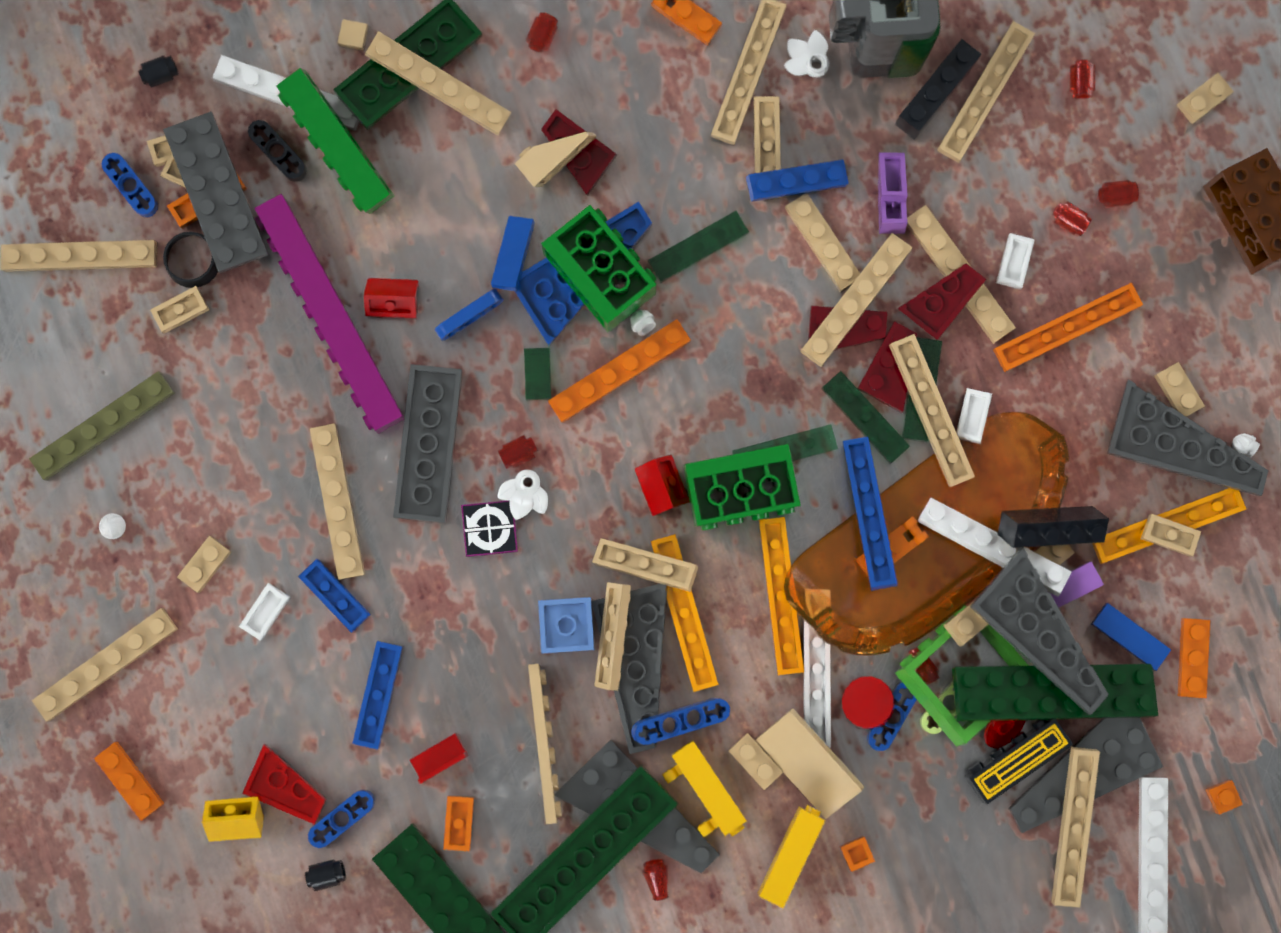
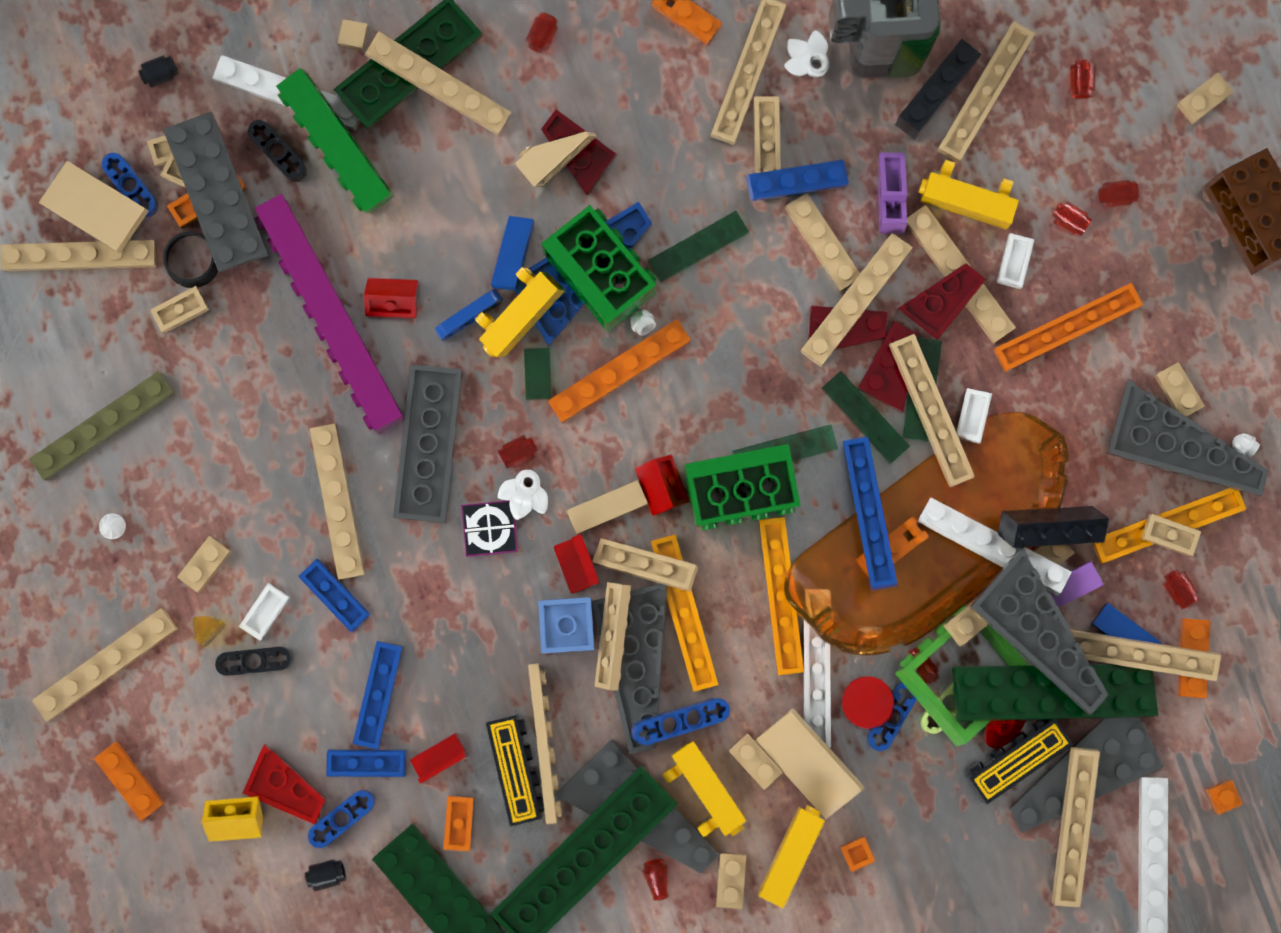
none -> tan tile [39,161,148,253]
none -> clear yellow tile [193,616,225,648]
none -> black beam [215,647,293,676]
none -> blue tile [326,750,406,777]
none -> yellow brick [475,267,565,357]
none -> brick [486,714,545,827]
none -> red panel [554,534,600,594]
none -> tan tile [566,480,648,534]
none -> tan plate [716,852,746,909]
none -> yellow brick [918,160,1019,230]
none -> tan plate [1070,629,1221,681]
none -> clear red brick [1162,569,1200,609]

